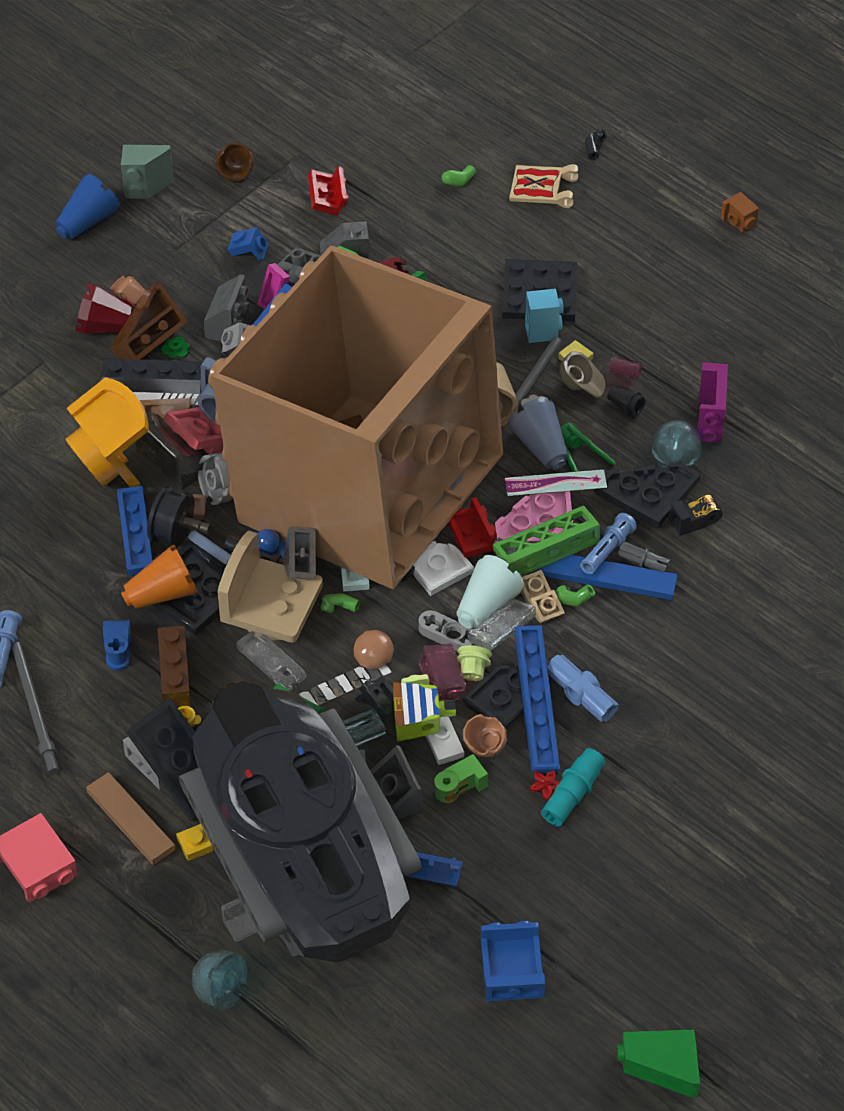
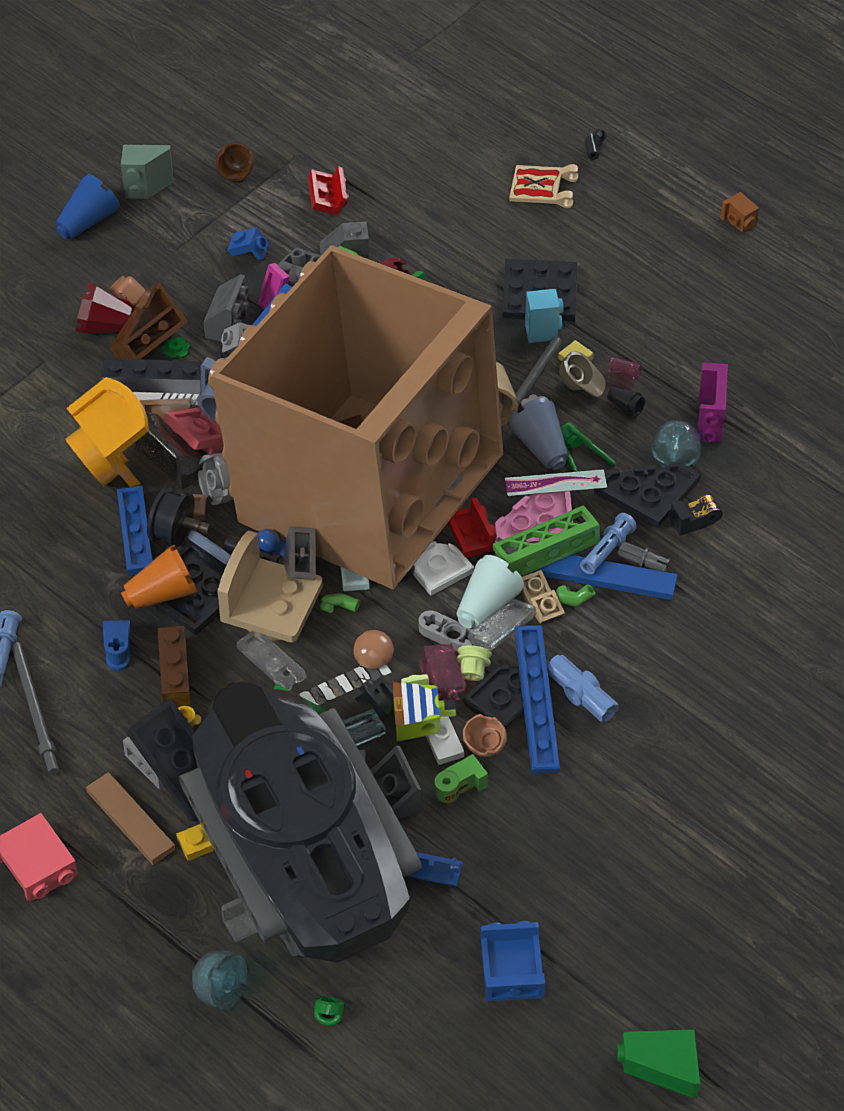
bright green arm [442,165,476,187] -> none
red plant [530,770,560,801] -> none
teal piece [541,748,606,826] -> none
none -> green tile [314,996,344,1026]

